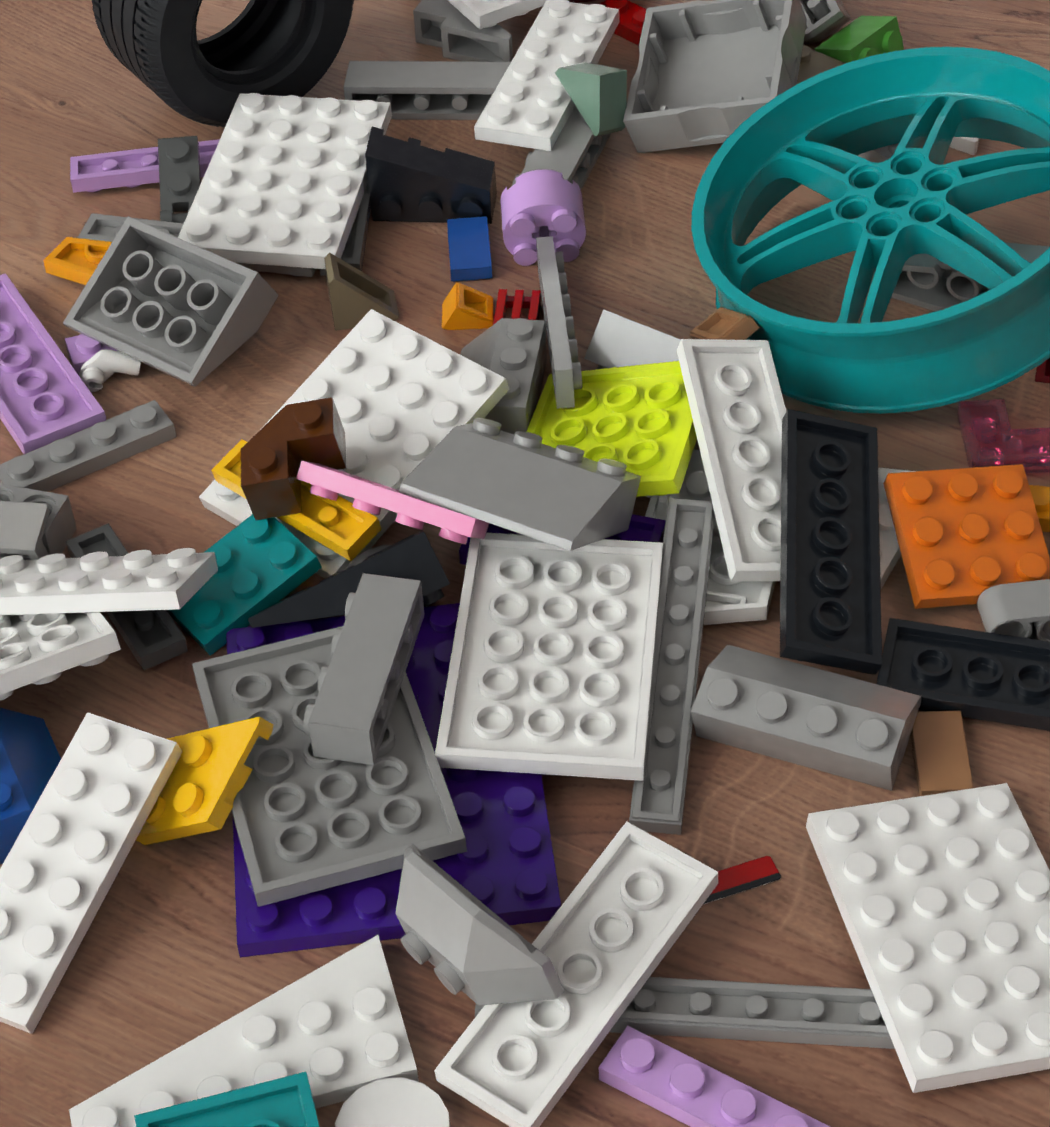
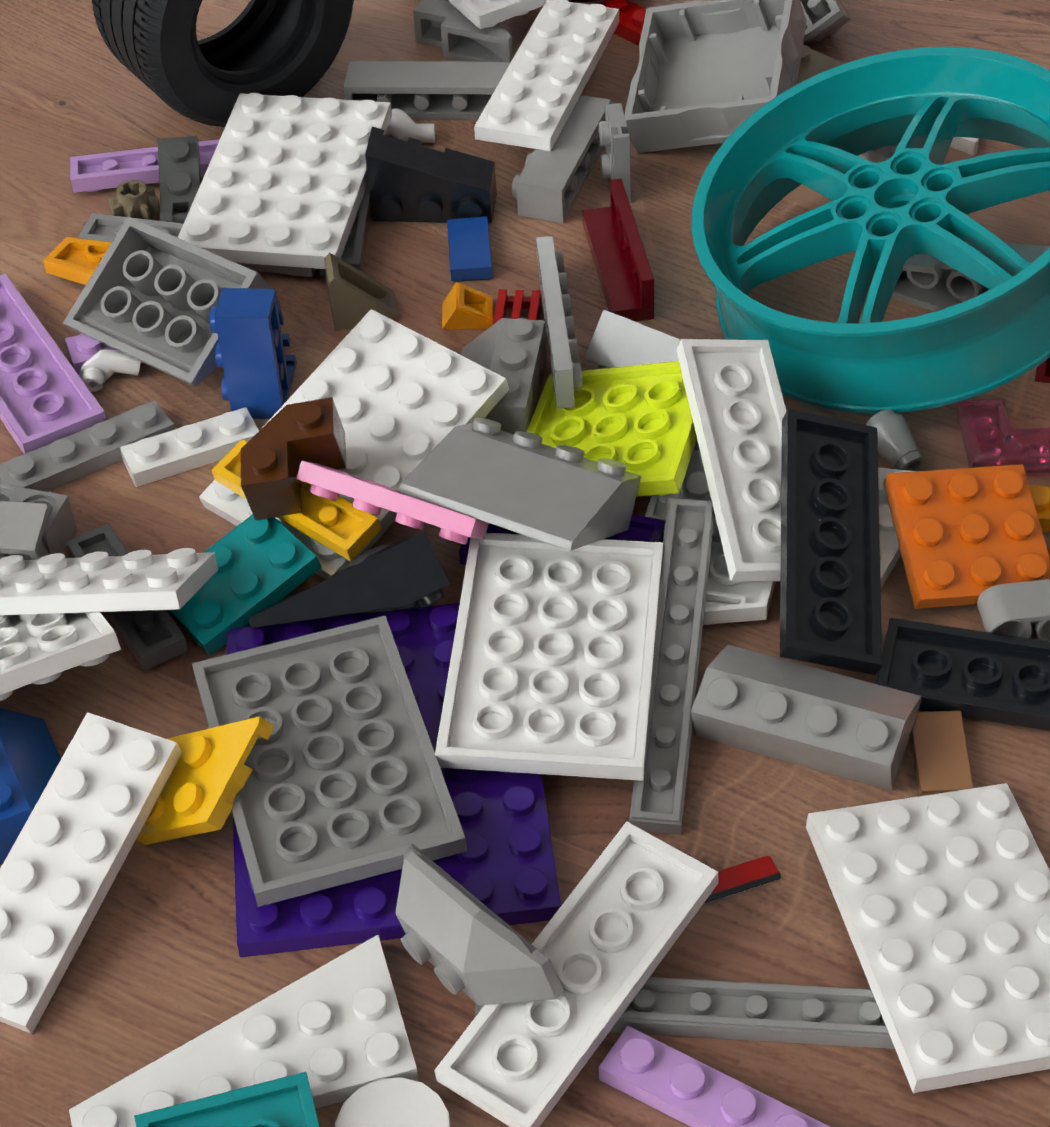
light grey brick [303,573,425,765] -> none
lavender brick [500,170,586,266] -> none
sand green slope [555,62,627,137] -> none
medium nougat tile [689,307,759,340] -> none
bright green brick [815,16,904,63] -> none
none -> dark tan gear [108,180,160,220]
none -> white plate [120,407,259,487]
none -> blue wedge [209,288,297,419]
none -> white arm [387,108,436,143]
none -> dark red fence [582,178,654,322]
none -> light grey plate [599,103,631,203]
none -> light grey cone [865,409,925,471]

